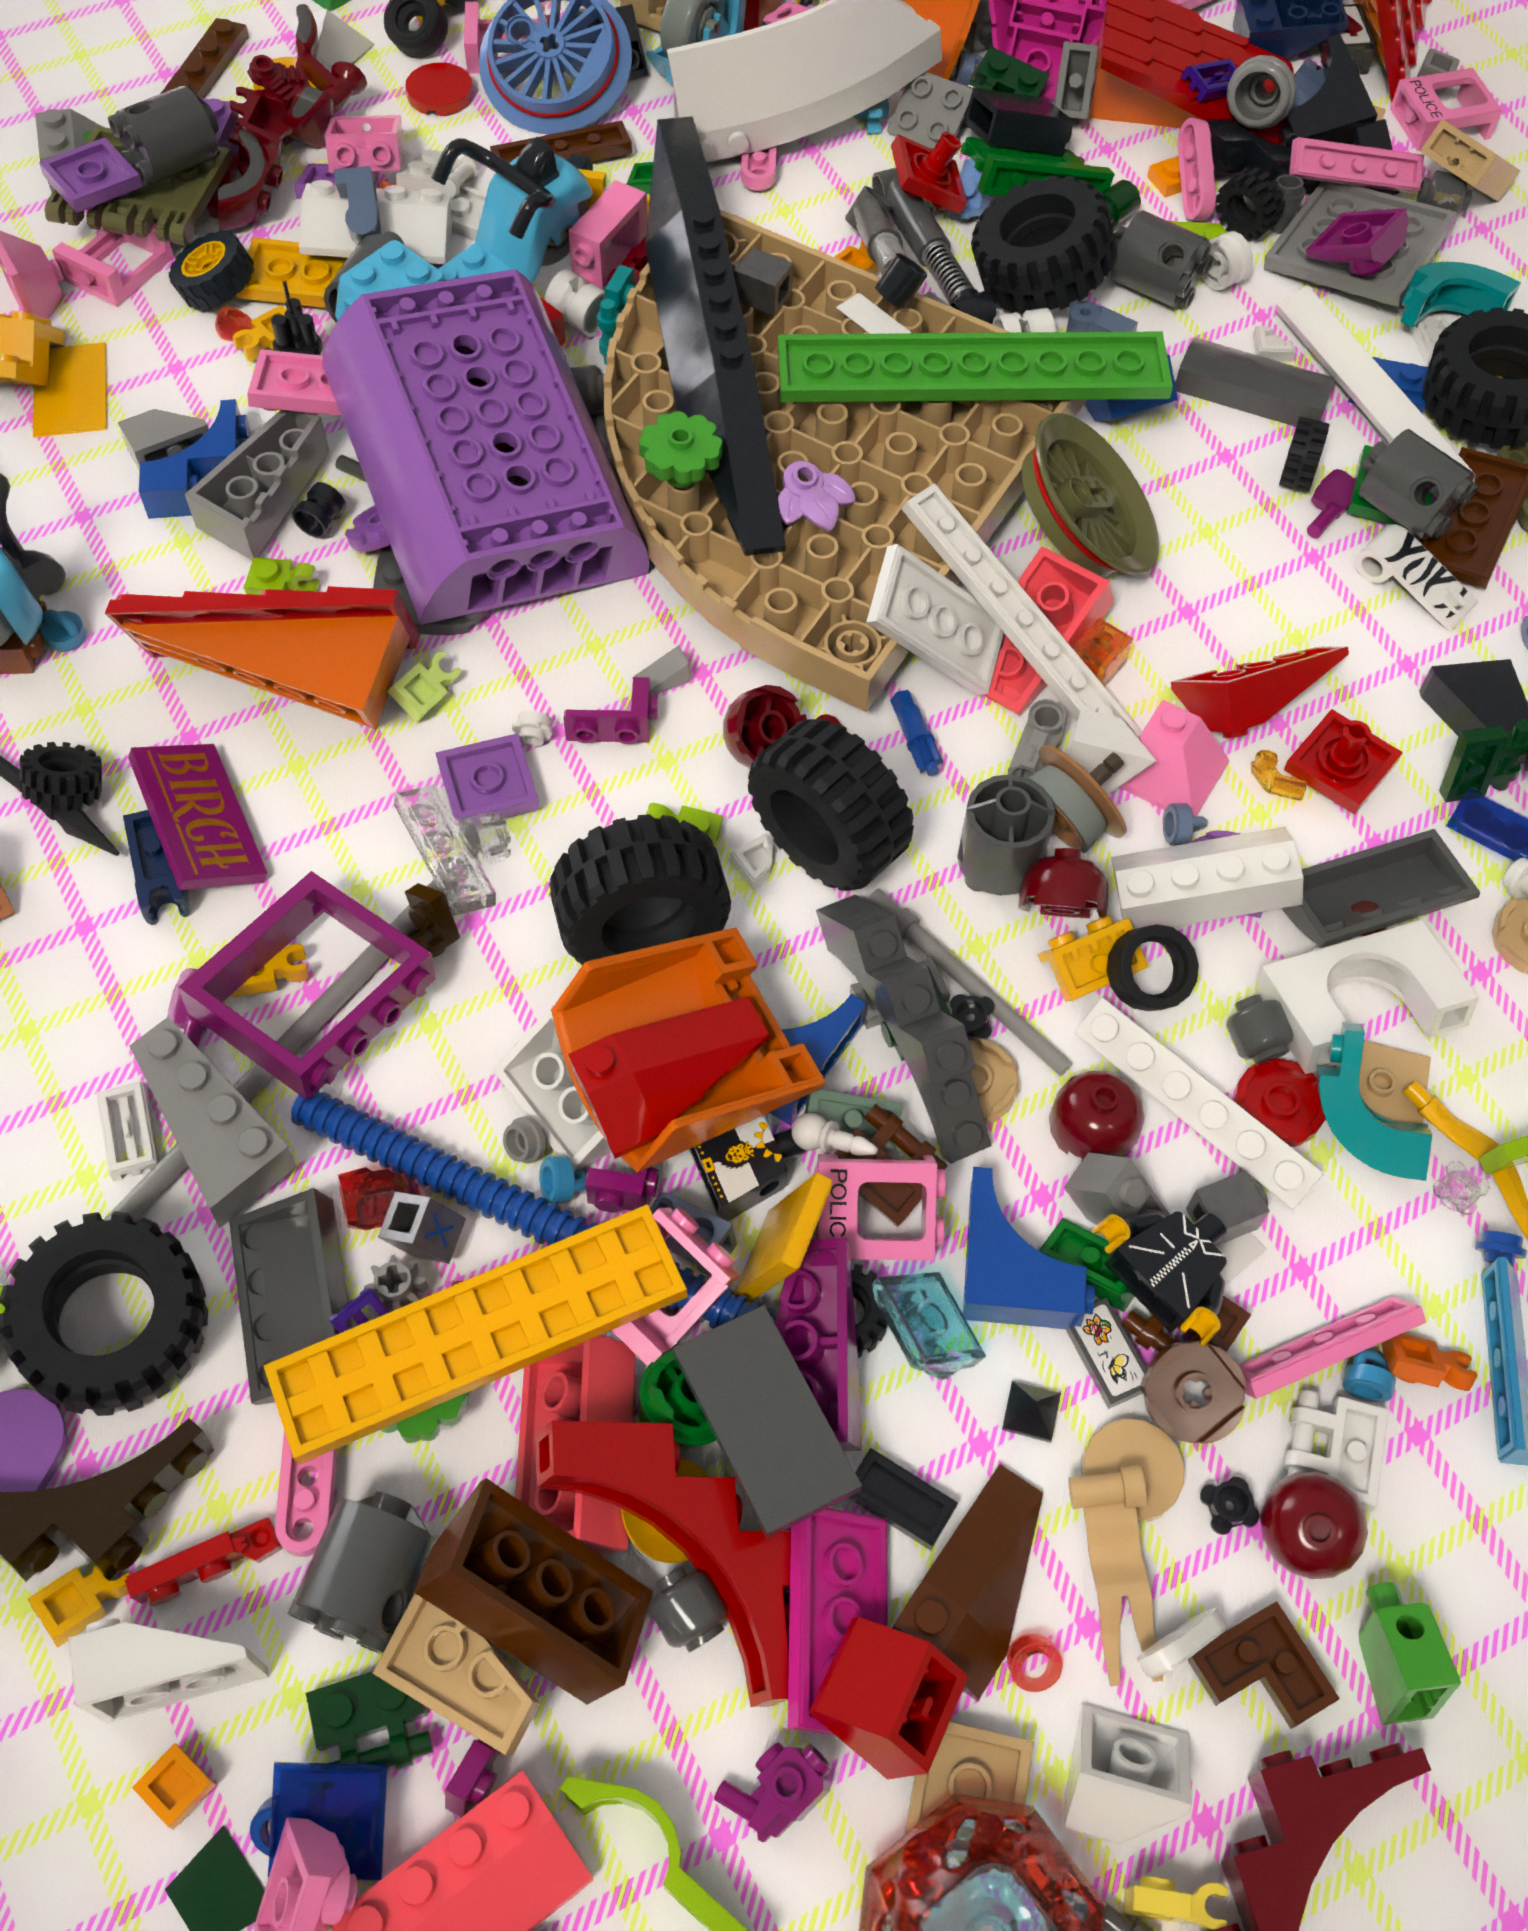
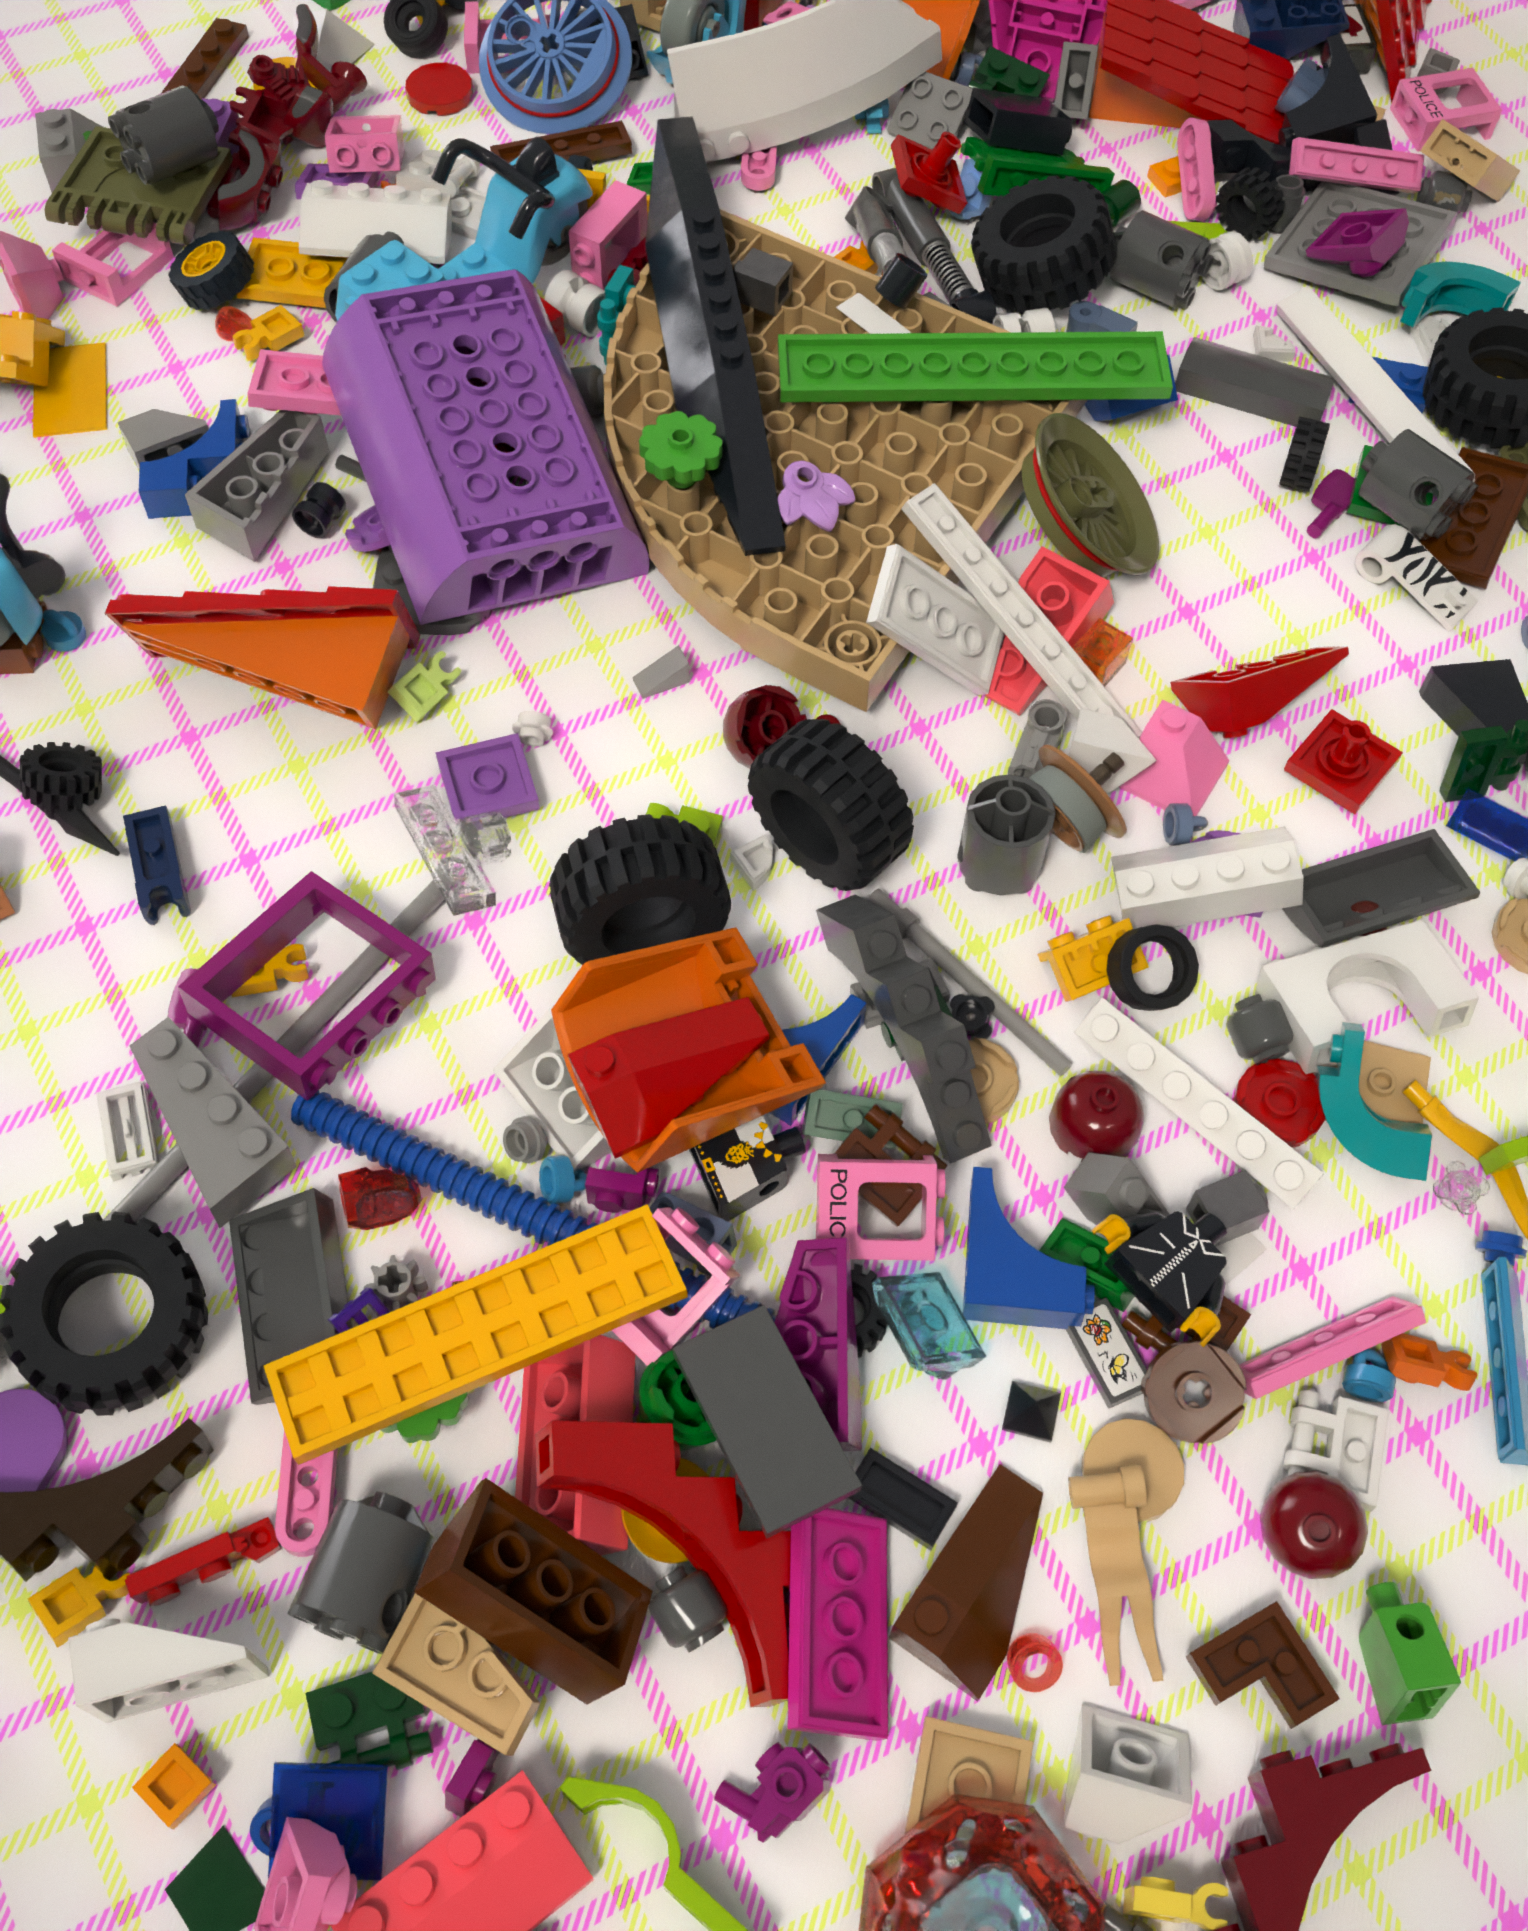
medium lavender plate [39,137,143,213] -> none
magenta tile [128,744,268,890] -> none
lime plate [244,557,320,595] -> none
black piece [271,281,323,355] -> none
sand blue leg [334,166,381,244] -> none
flat silver brick [378,1192,466,1264] -> none
dark brown bracket [405,883,461,958] -> none
magenta bracket [563,677,658,744] -> none
yellow tile [734,1173,833,1302] -> none
white bar [792,1113,878,1156] -> none
red slope [808,1617,969,1780] -> none
blue piece [890,689,943,776] -> none
dark red cylinder [1018,848,1109,918] -> none
white tile [1137,1608,1226,1678] -> none
dark purple tile [1181,59,1237,102] -> none
black plate [1200,1477,1260,1535] -> none
light grey piece [1226,55,1297,130] -> none
clear yellow arm [1250,750,1307,801] -> none

